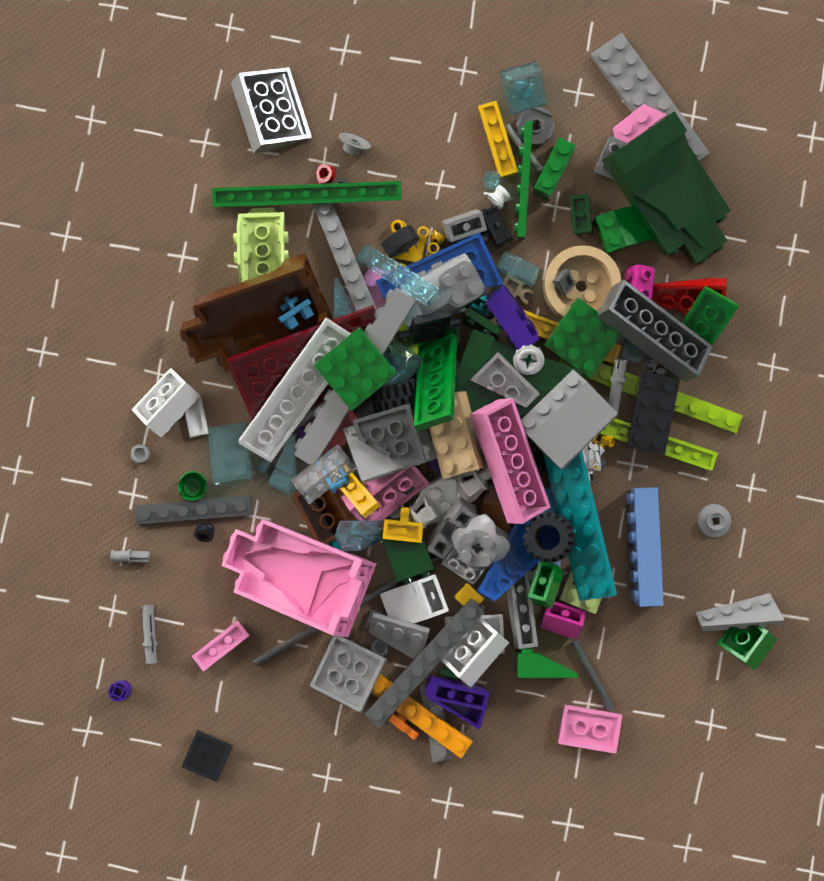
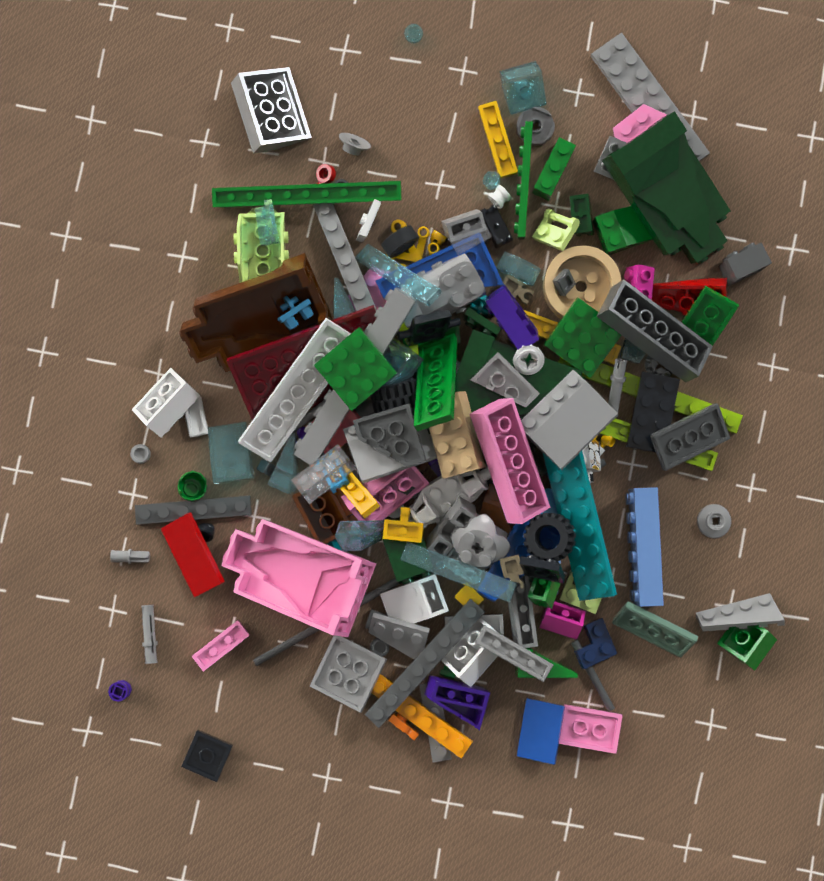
light grey bar [505,124,543,173] -> none
none -> red tile [161,512,225,598]
none -> clear light blue bracket [255,199,280,246]
none -> white plate [356,199,381,243]
none -> clear light blue tile [400,542,517,603]
none -> clear light blue plate [404,24,423,43]
none -> clear tile [449,220,492,256]
none -> light grey tile [474,625,553,682]
none -> dark tan plate [499,554,525,592]
none -> blue tile [517,698,565,765]
none -> black plate [519,555,565,584]
none -> yellowish green plate [532,209,580,251]
none -> dark blue plate [574,618,617,669]
none -> sand green tile [612,601,698,657]
none -> dark grey piece [650,403,731,471]
none -> dark grey brick [718,242,772,287]

